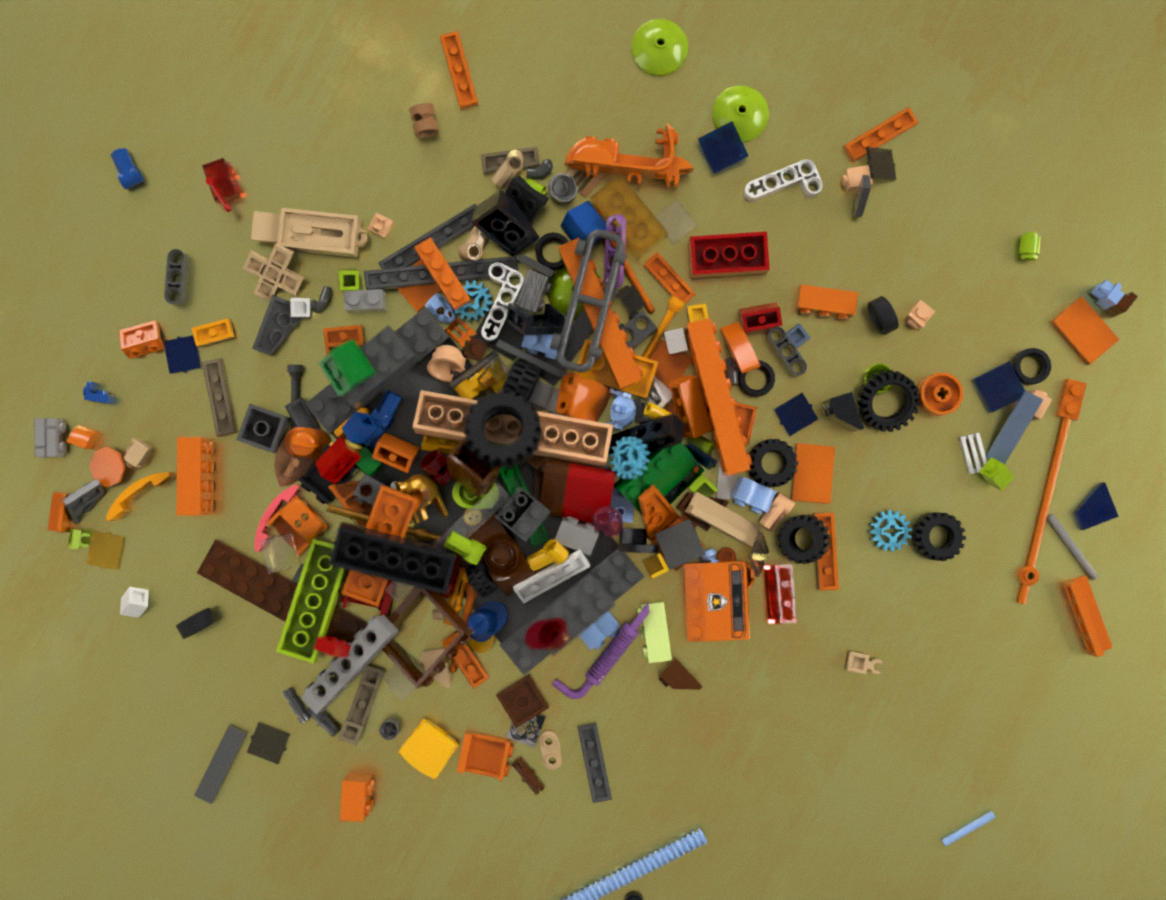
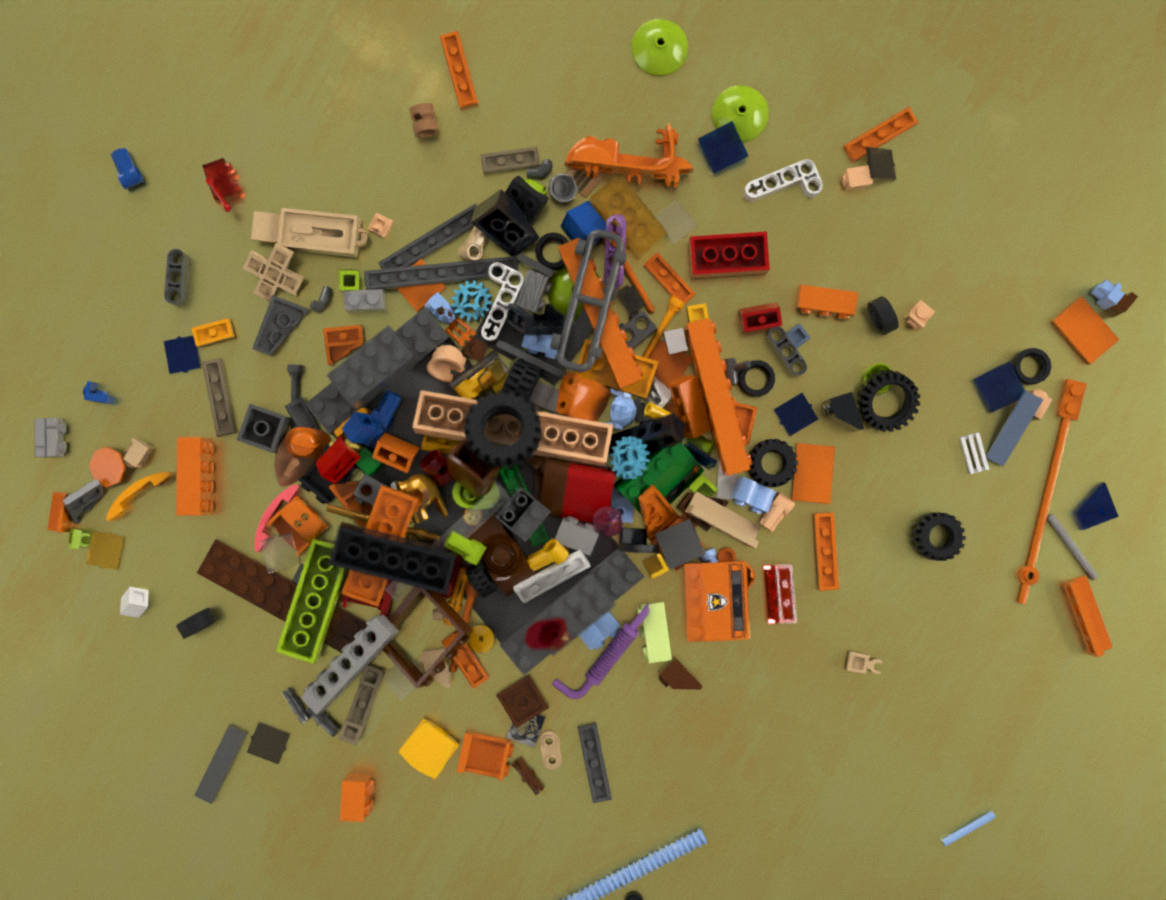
orange brick [67,425,100,449] -> none
orange bracket [119,320,165,359] -> none
white tile [290,298,310,317] -> none
red piece [314,636,351,657] -> none
green brick [318,340,376,397] -> none
dark grey wheel [379,717,401,740] -> none
orange plate [414,237,471,311] -> none
blue piece [467,601,507,642] -> none
tan piece [492,150,524,189] -> none
orange slope [720,322,760,373] -> none
clear smoke piece [749,531,769,577] -> none
black tyre [777,515,831,564] -> none
dark grey tile [854,175,871,217] -> none
medium azure gear [869,510,912,552] -> none
orange wheel [917,372,963,416] -> none
lime brick [979,457,1015,491] -> none
lime brick [1019,232,1041,261] -> none

